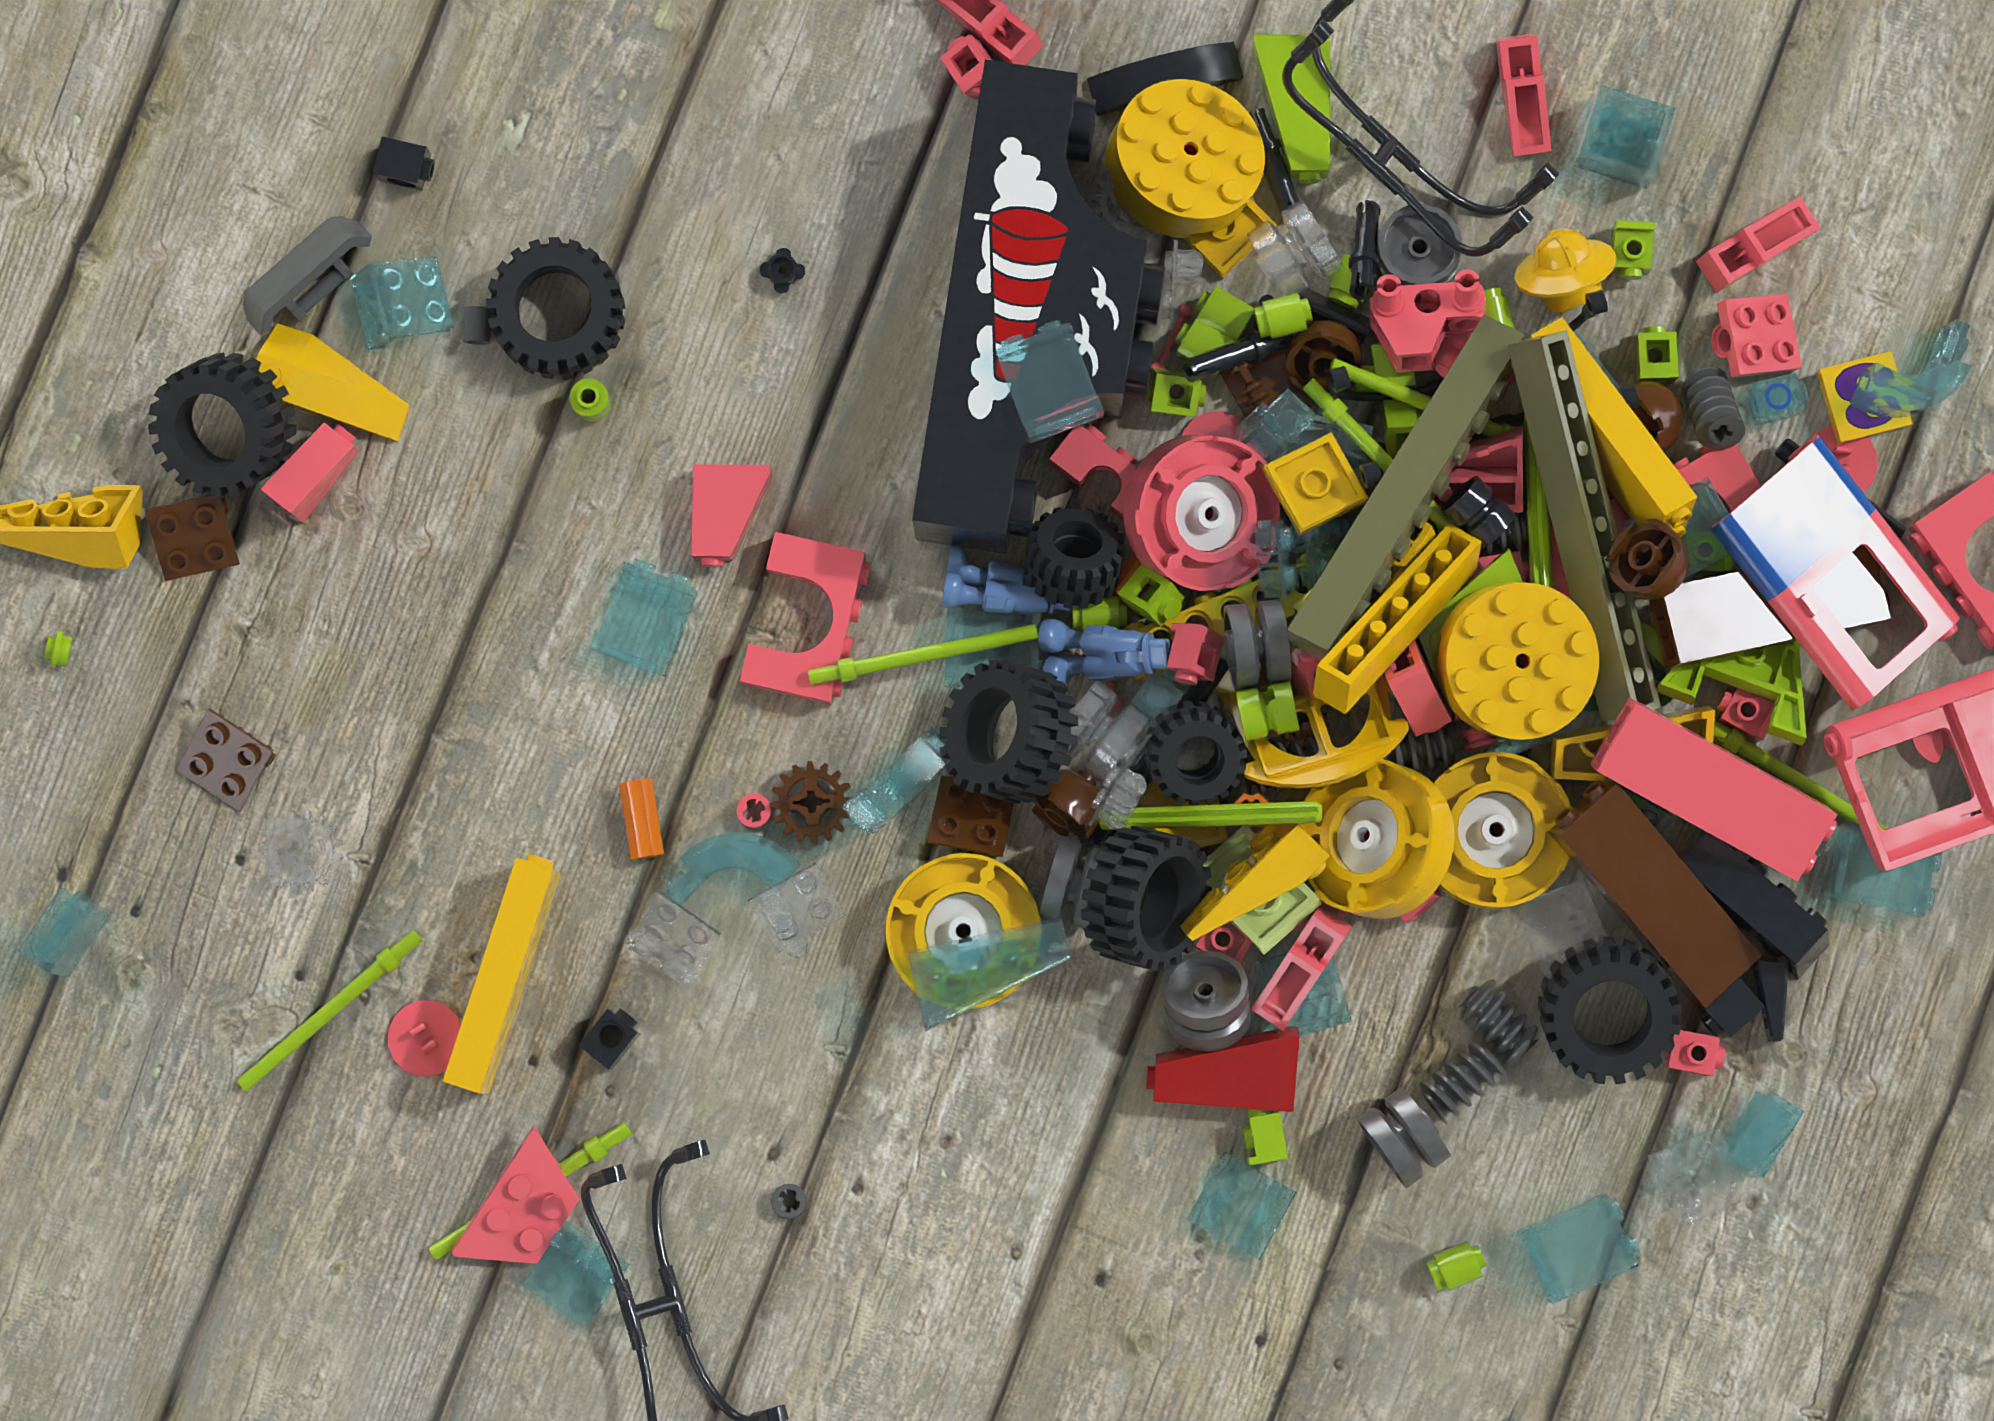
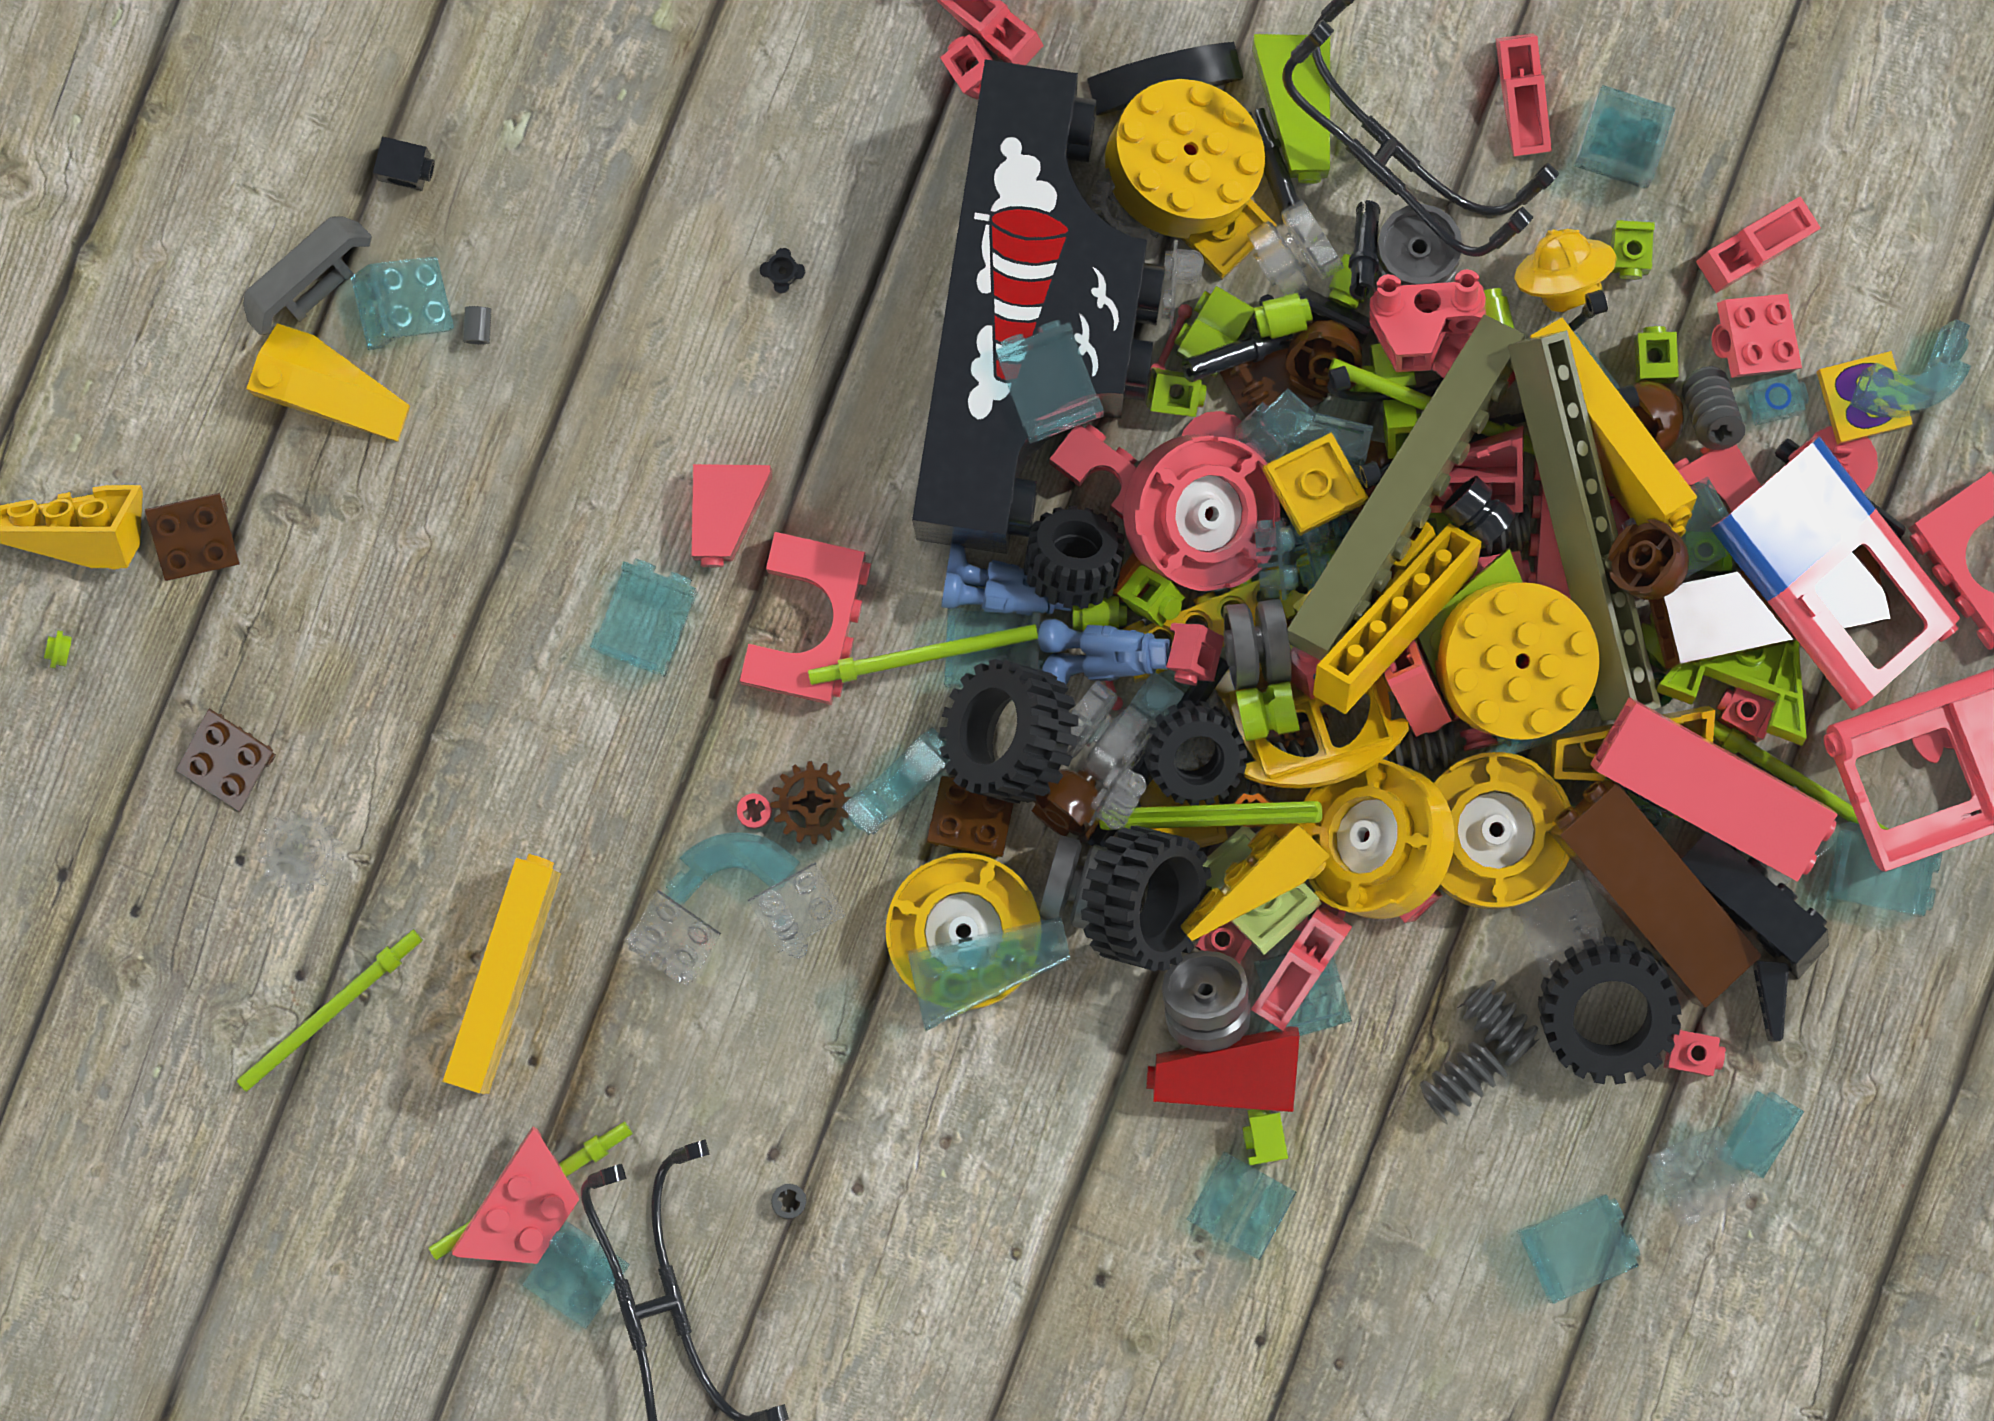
clear light blue panel [18,888,112,977] -> none
black tyre [148,352,297,497] -> none
coral slope [261,423,360,523] -> none
coral piece [388,1000,461,1076] -> none
black tyre [486,237,626,379] -> none
lime brick [570,378,611,422] -> none
black brick [578,1008,641,1070] -> none
orange axle [619,778,664,861] -> none
lime bar [1302,378,1462,531] -> none
flat silver wheel [1357,1087,1451,1188] -> none
lime brick [1426,1241,1487,1291] -> none
lime axle [1524,416,1553,589] -> none
black brick [1699,978,1765,1038] -> none

